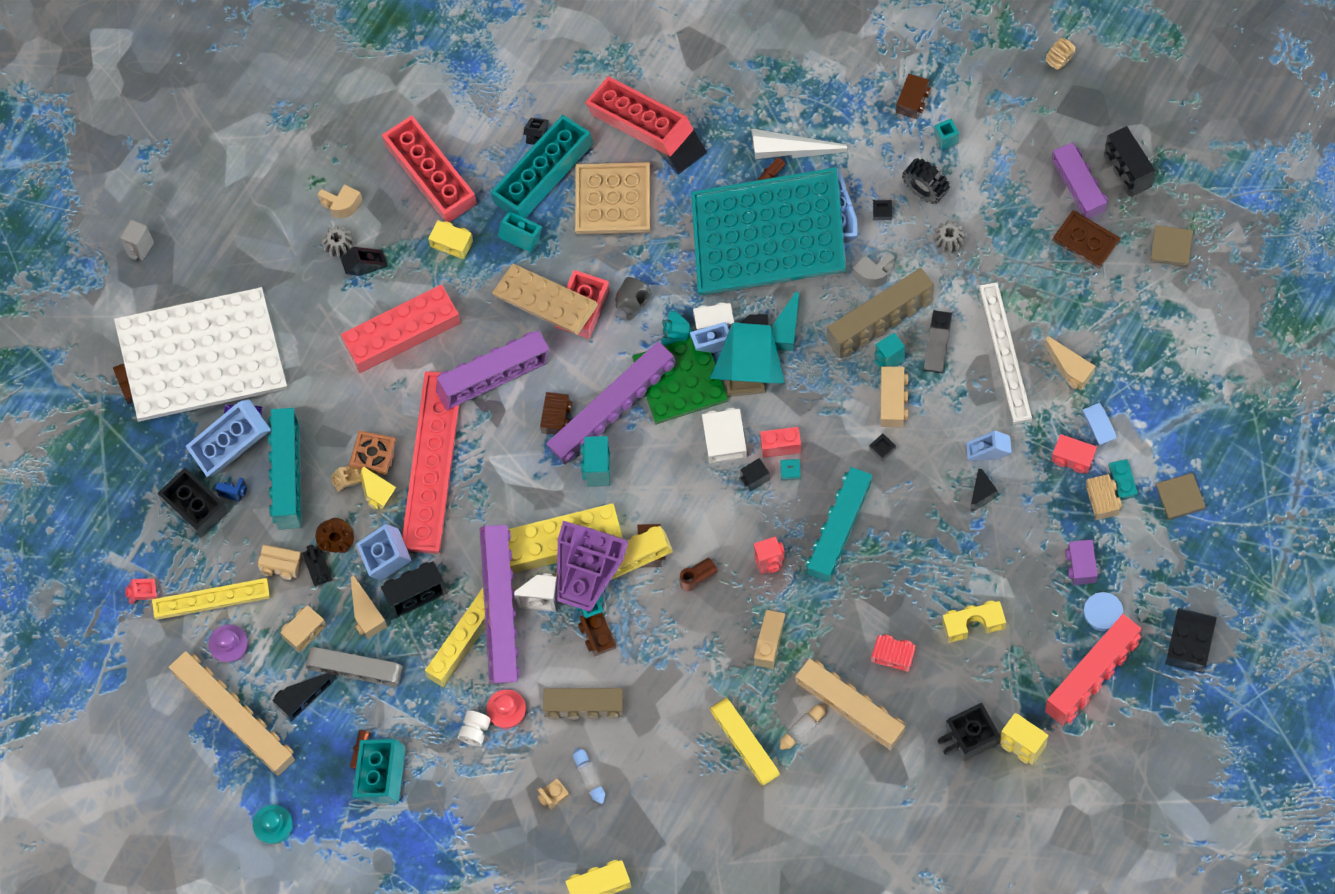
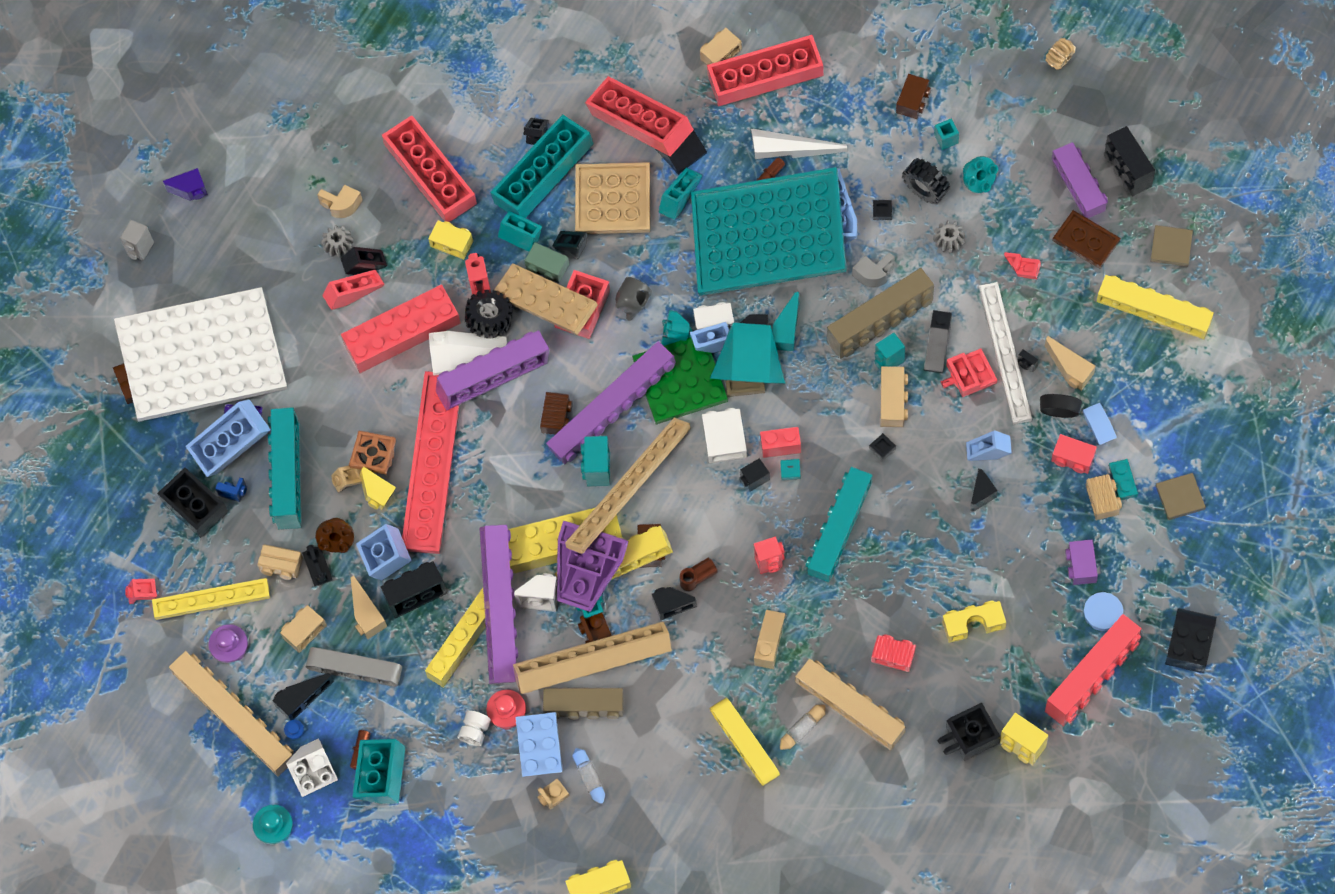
none -> dark purple slope [163,168,208,201]
none -> blue plate [284,720,304,739]
none -> white slope [286,738,338,797]
none -> coral slope [322,270,384,310]
none -> white wedge [429,331,507,376]
none -> black wheel [464,290,513,338]
none -> coral torso [465,253,491,296]
none -> tan brick [513,622,672,694]
none -> light blue brick [515,712,563,777]
none -> sand green brick [524,242,569,283]
none -> black slope [552,231,588,259]
none -> tan plate [565,418,691,554]
none -> black slope [652,587,697,620]
none -> teal slope [658,168,702,220]
none -> tan brick [700,28,742,65]
none -> coral brick [707,35,824,107]
none -> coral plate [941,348,997,398]
none -> teal plate [963,156,998,193]
none -> coral slope [1004,252,1041,280]
none -> black plate [1018,349,1039,372]
none -> black tyre [1040,394,1082,418]
none -> light yellow brick [1096,275,1214,340]

